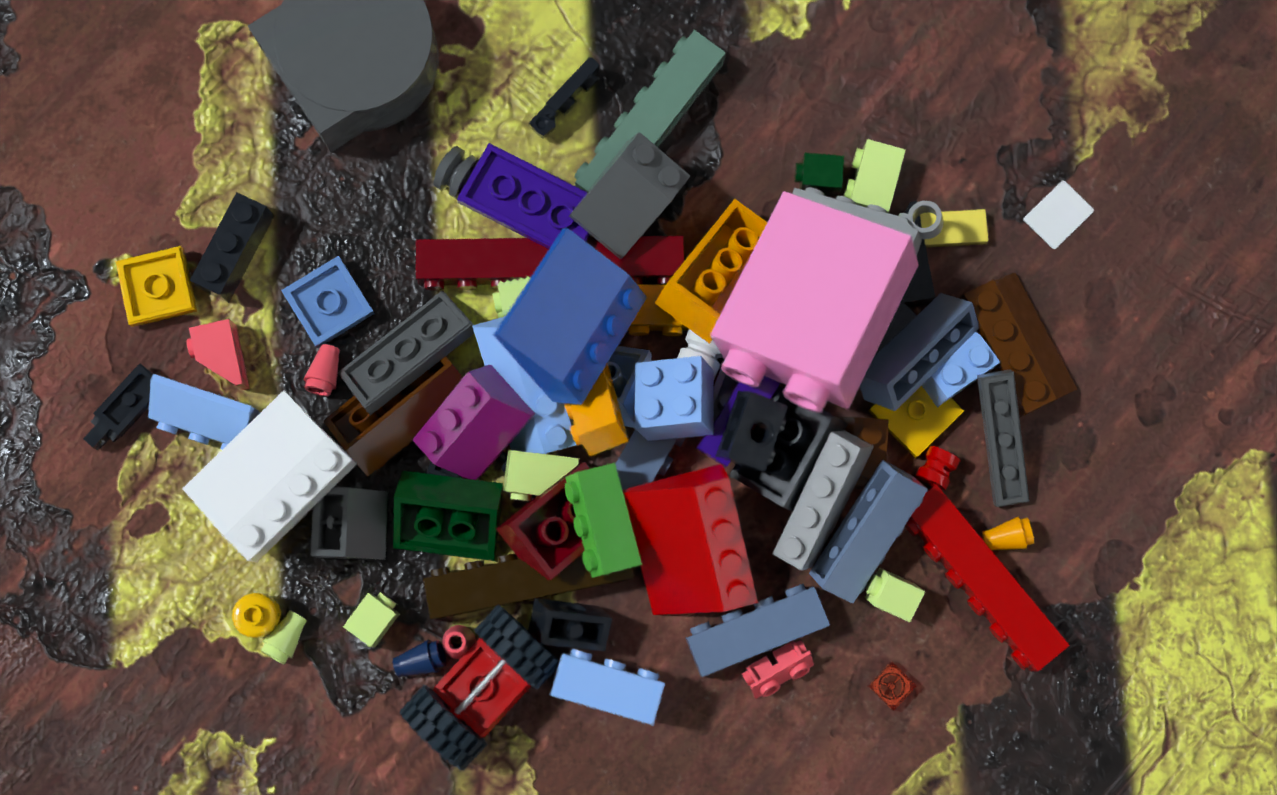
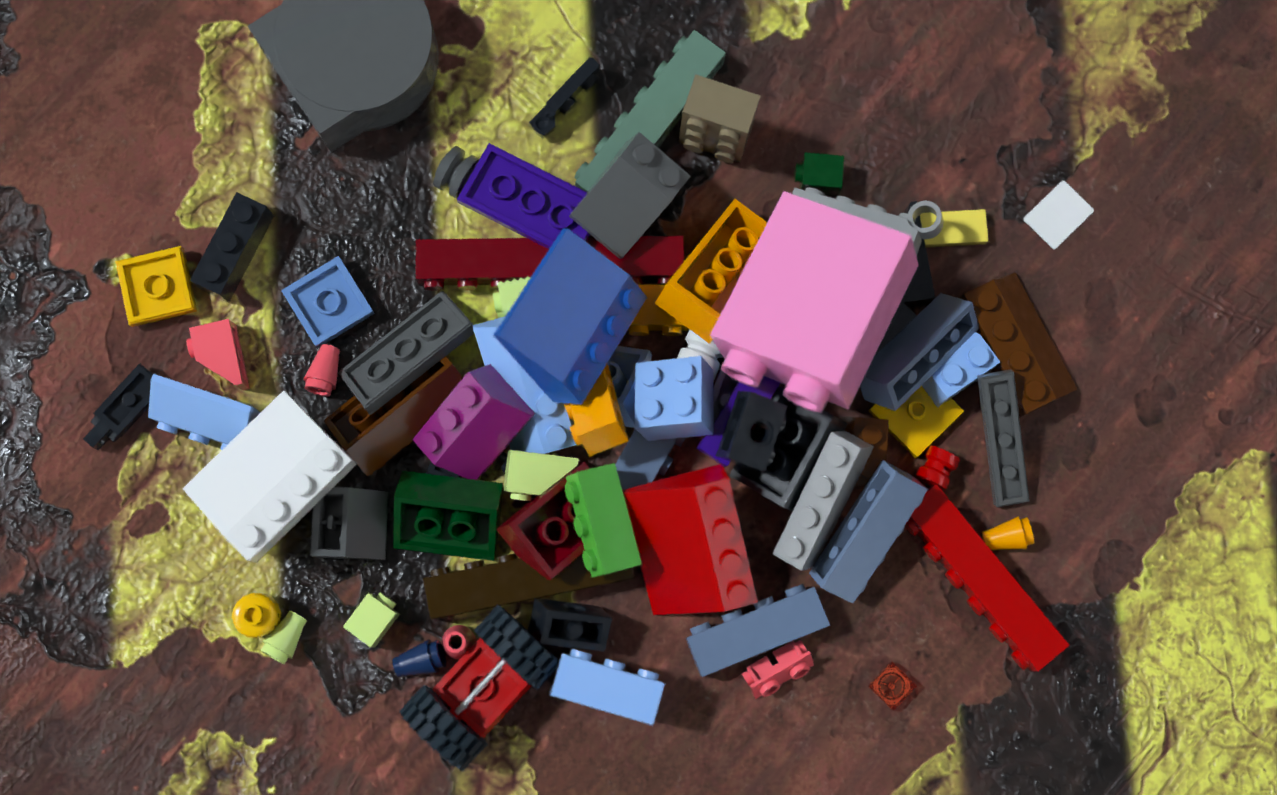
yellowish green brick [844,139,905,213] -> none
yellowish green brick [865,567,925,622] -> none
none -> dark tan brick [679,74,760,163]

